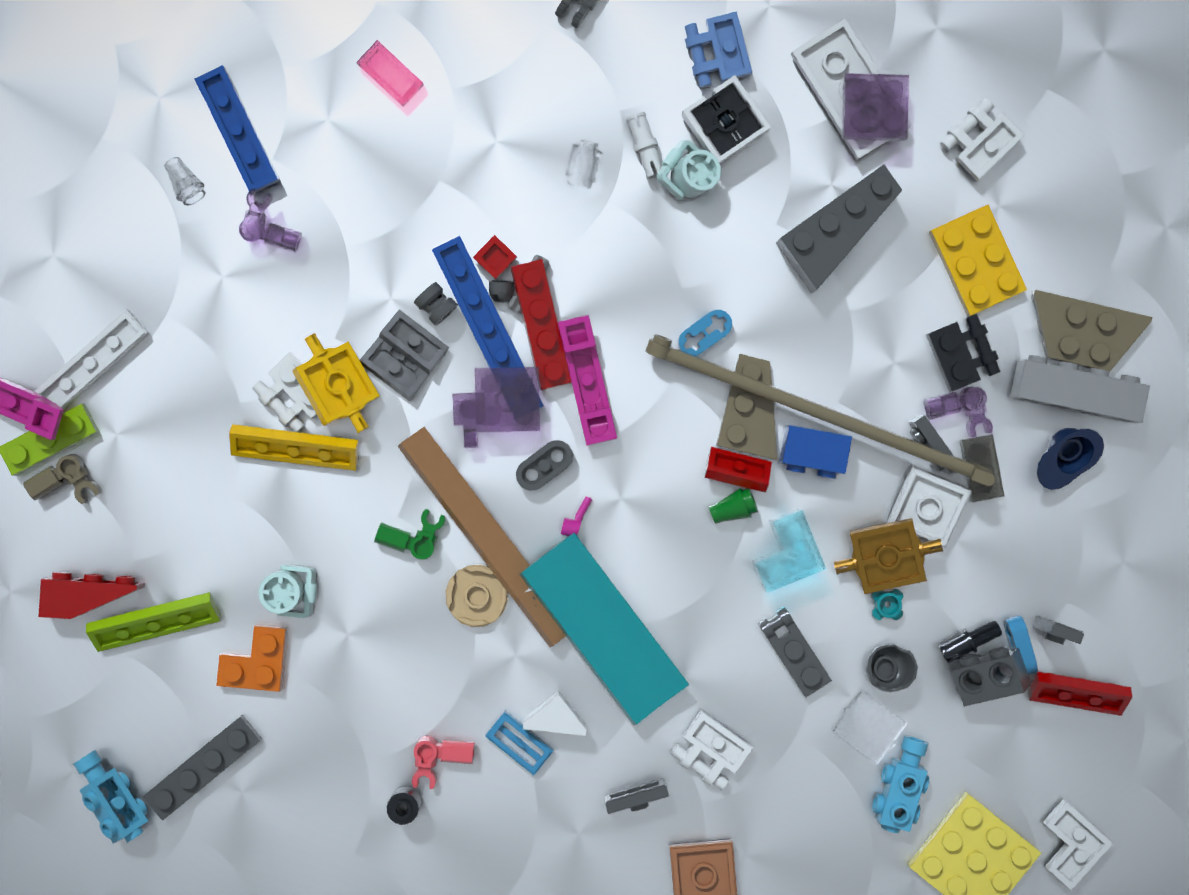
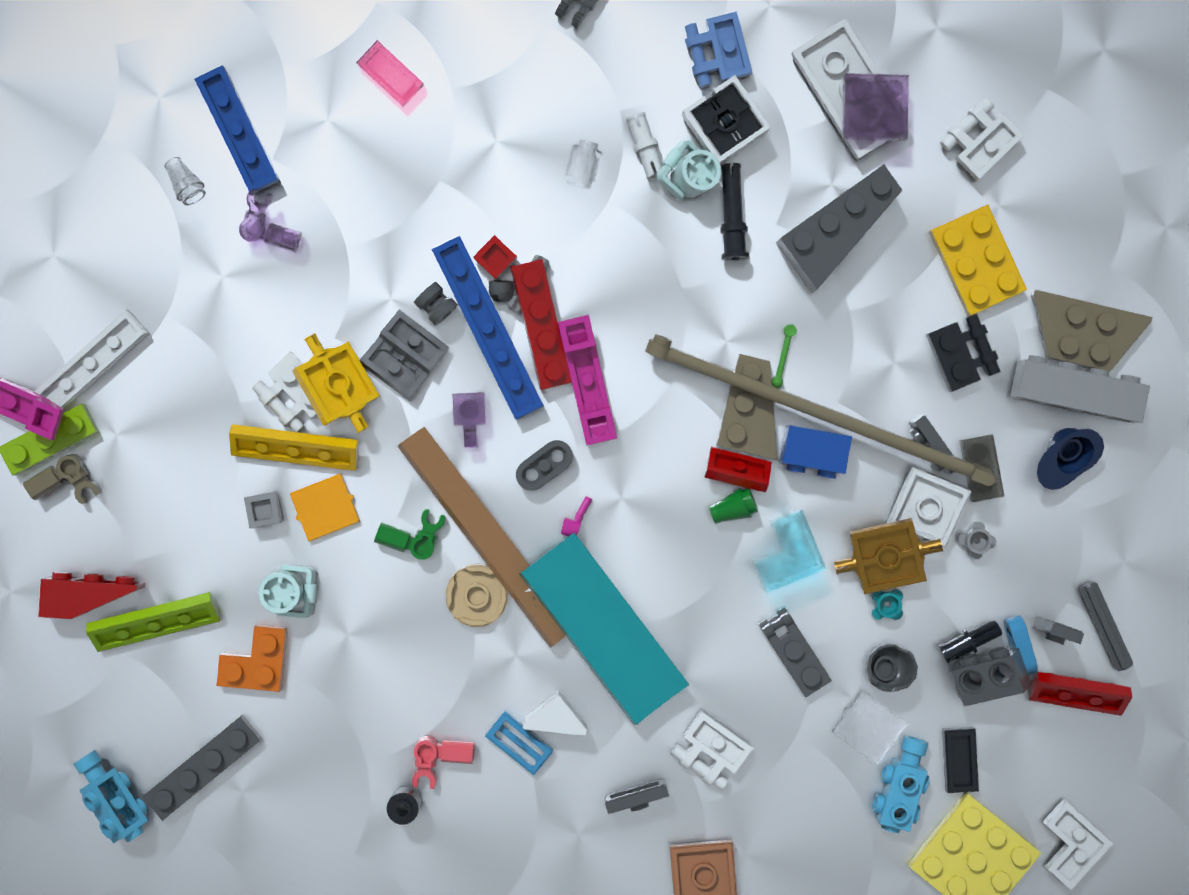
clear purple plate [475,367,540,432] -> none
dark azure beam [678,310,732,356] -> none
clear purple bar [923,386,993,437] -> none
none -> light grey plate [244,491,283,529]
none -> light orange piece [289,473,360,542]
none -> black pin [720,163,750,261]
none -> bright green hinge [772,324,797,388]
none -> black tile [942,727,979,793]
none -> light grey plate [958,522,996,559]
none -> dark grey axle [1080,582,1133,671]

